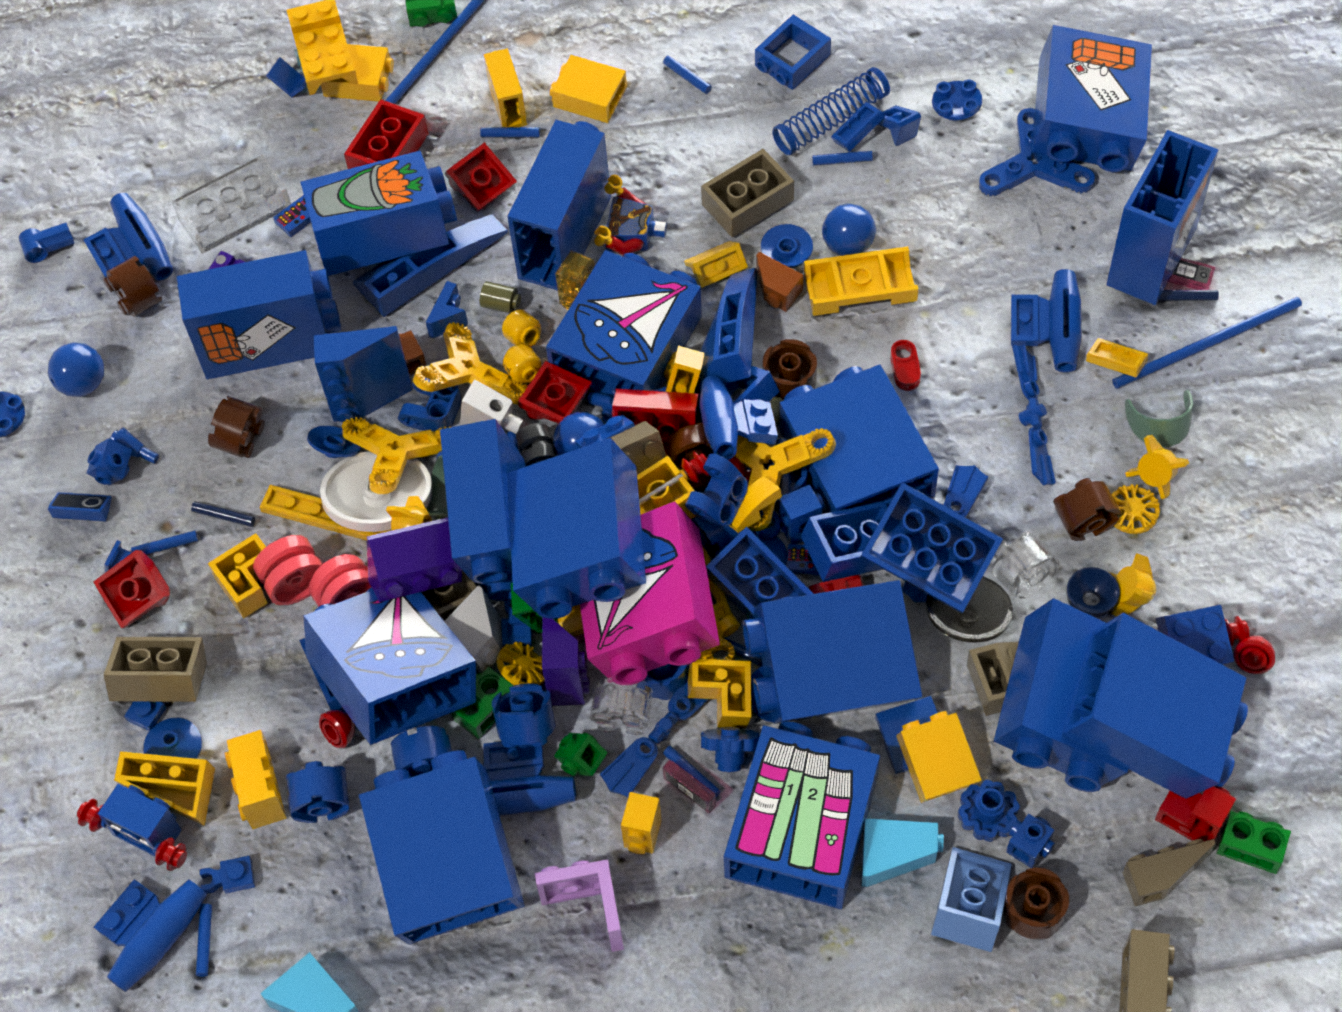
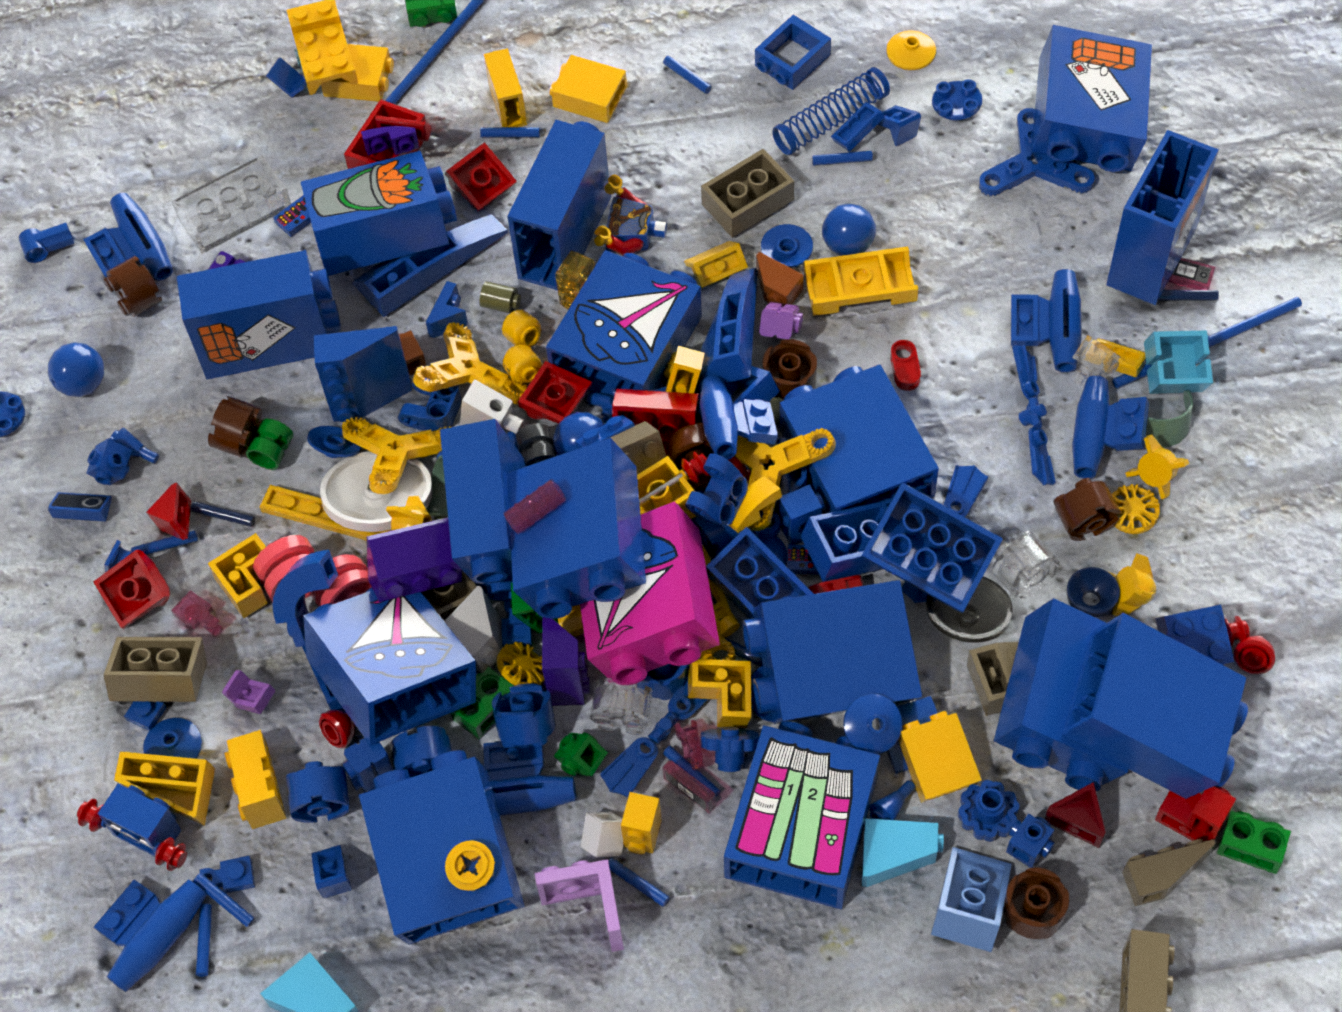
none -> red slope [146,483,191,540]
none -> clear pink plate [171,590,223,637]
none -> blue piece [193,873,255,927]
none -> medium lavender bracket [222,670,276,714]
none -> green wheel [246,418,294,470]
none -> blue arch [273,550,338,647]
none -> blue slope [311,845,352,898]
none -> blue brick [342,737,393,793]
none -> dark purple slope [361,126,419,155]
none -> red slope [375,115,432,141]
none -> yellow gear [445,841,496,891]
none -> clear pink axle [503,479,567,534]
none -> white panel [581,812,623,857]
none -> blue piece [608,858,670,907]
none -> clear pink plate [675,720,704,770]
none -> medium lavender brick [759,302,803,340]
none -> blue dish [843,694,902,754]
none -> blue cone [869,780,916,820]
none -> yellow dish [886,30,936,70]
none -> dark red slope [1045,782,1106,848]
none -> clear brick [1071,335,1120,388]
none -> blue plate [1072,376,1149,479]
none -> medium azure piece [1144,330,1213,394]

